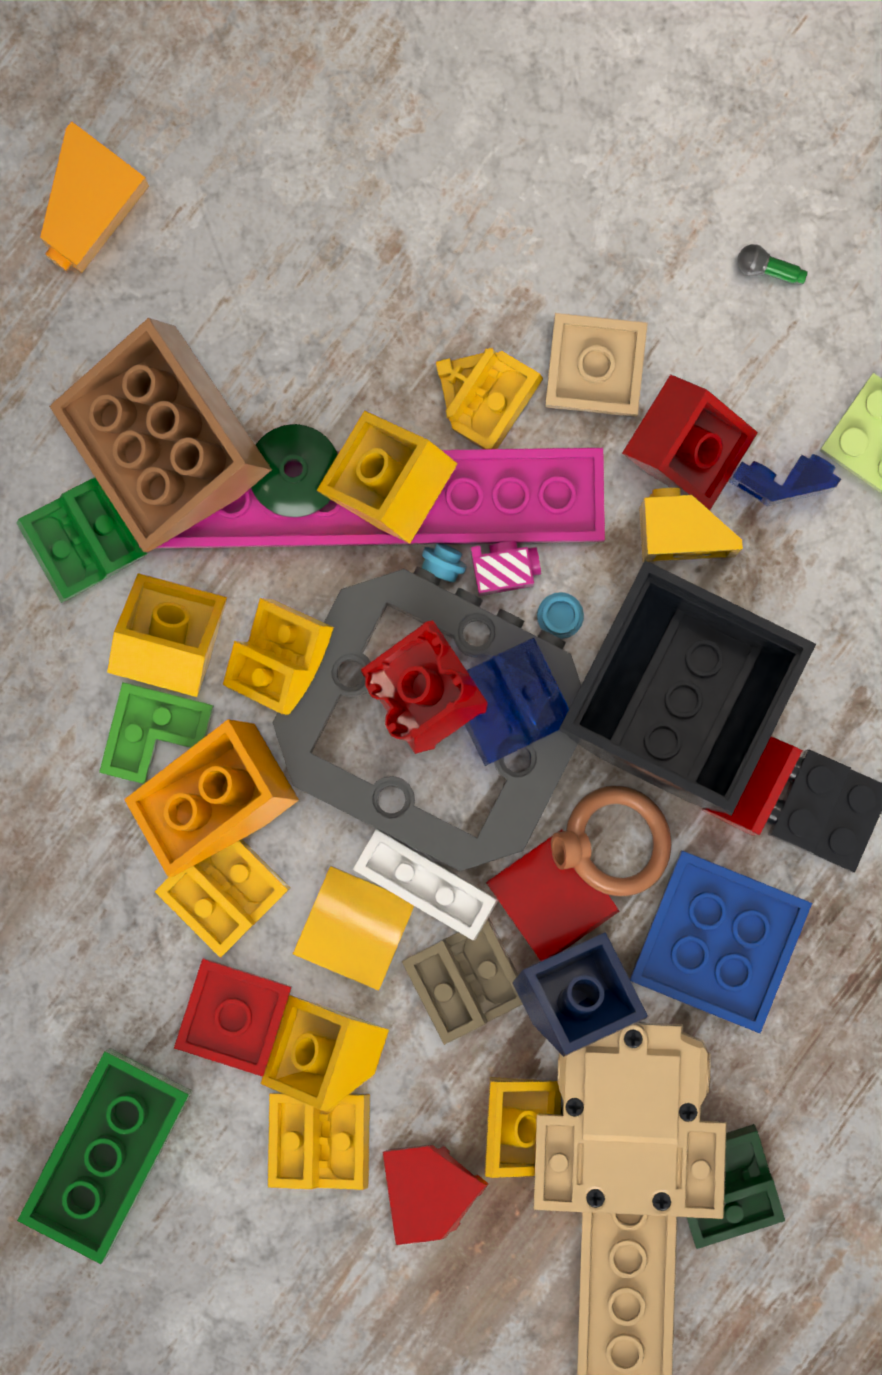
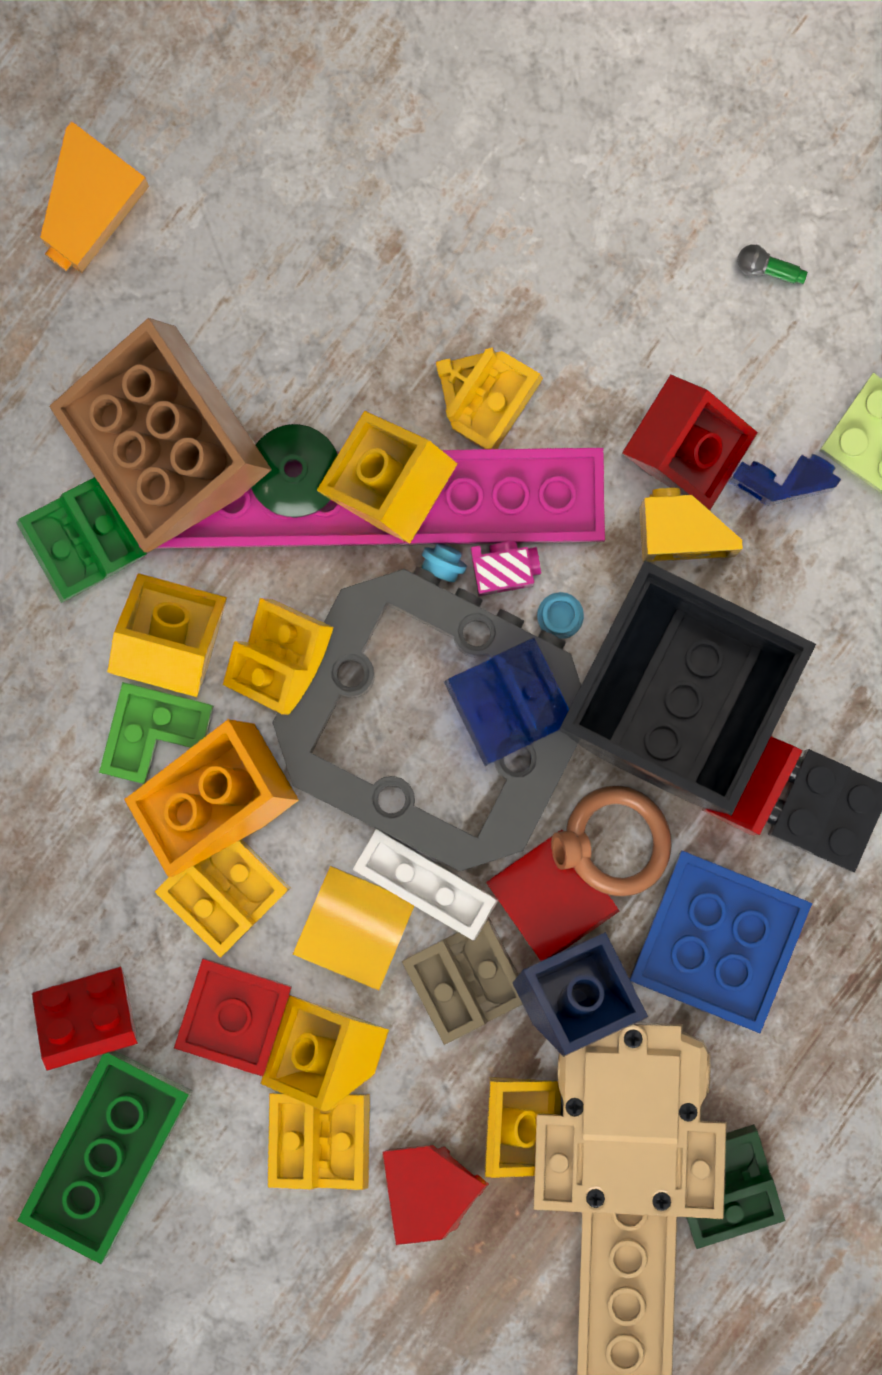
red slope [361,620,488,754] -> none
tan plate [545,313,648,417] -> none
none -> red plate [32,966,138,1071]

